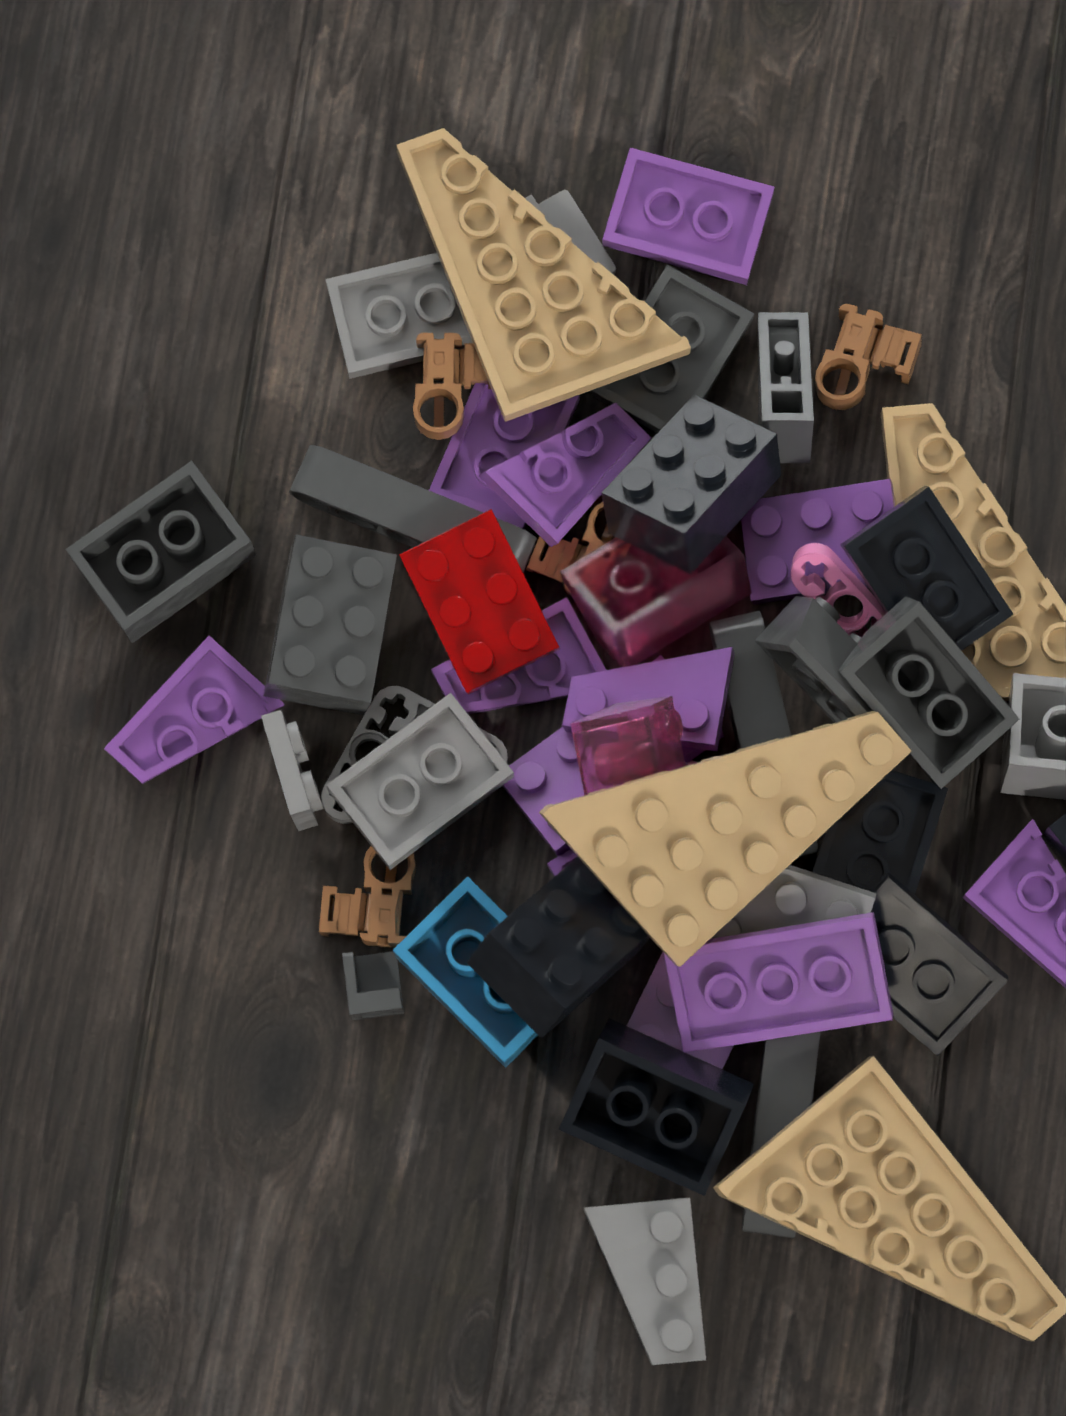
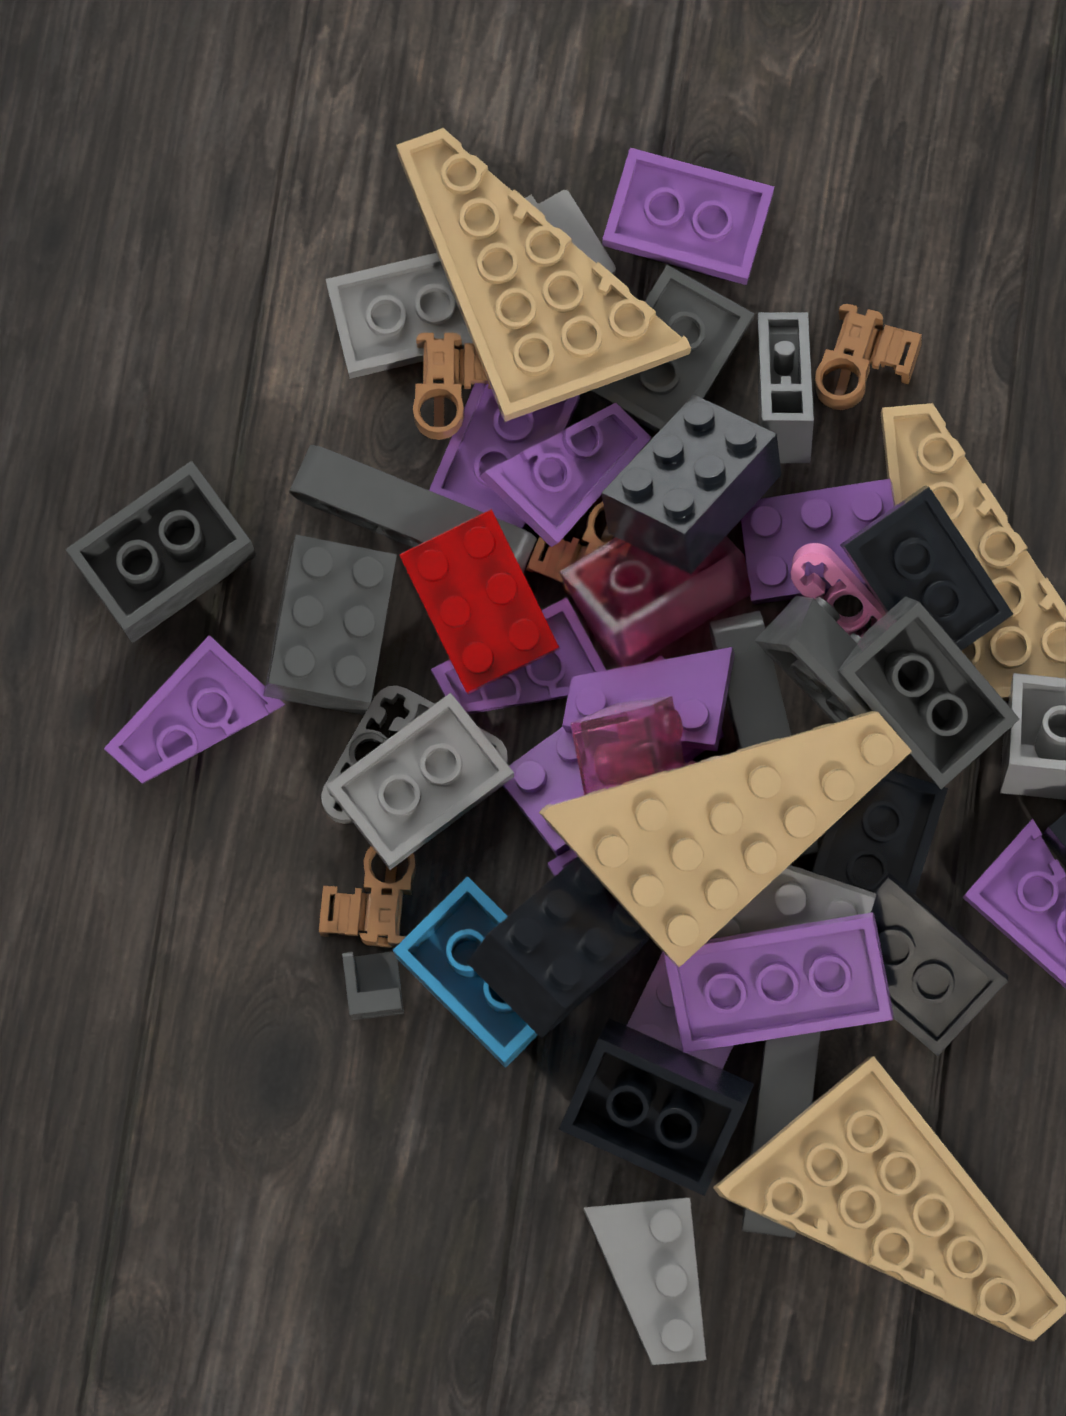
light grey plate [261,710,324,831] -> none

